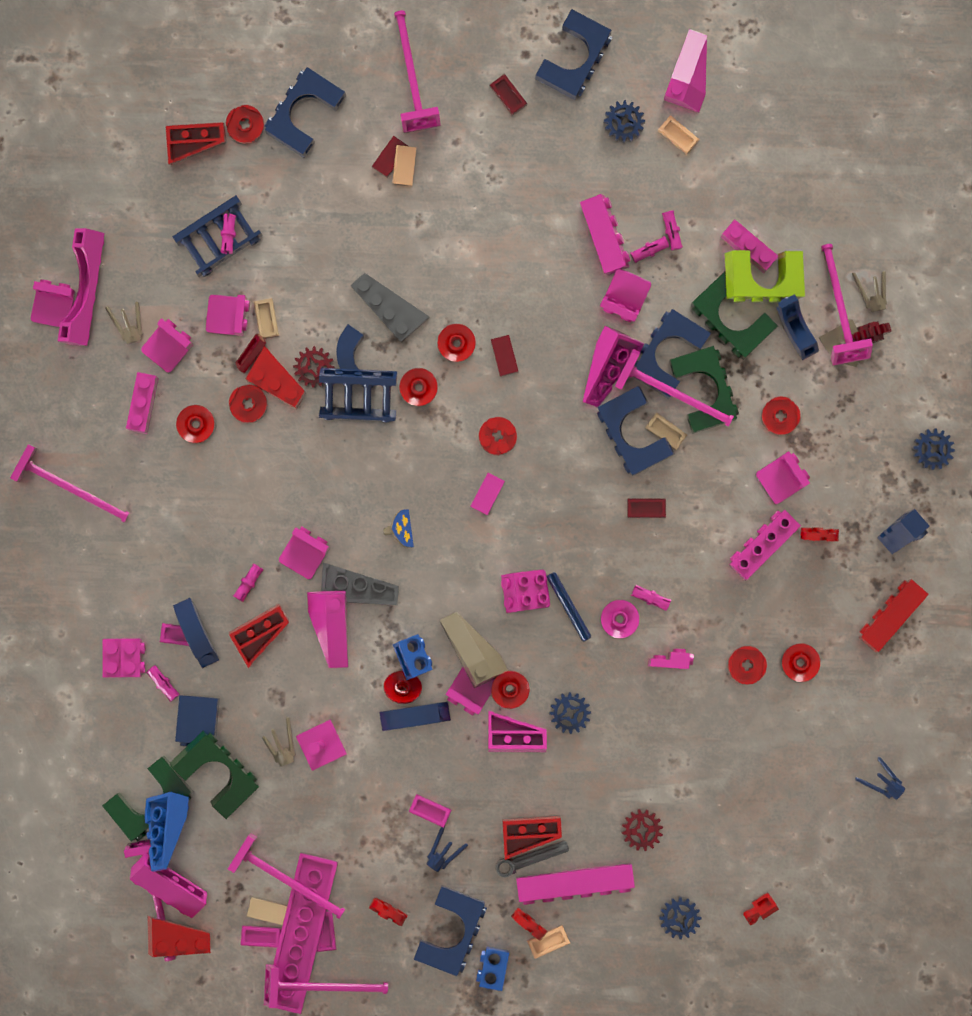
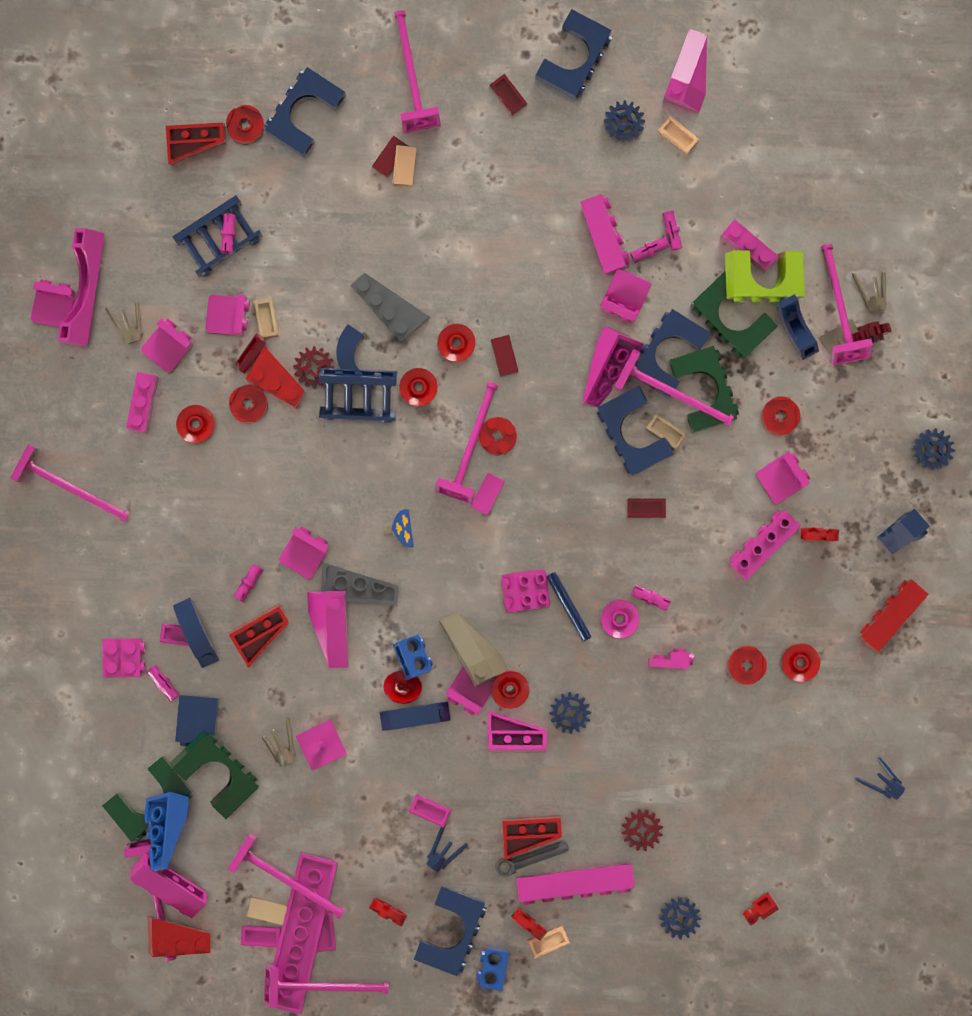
none -> dark pink tile [435,382,498,504]

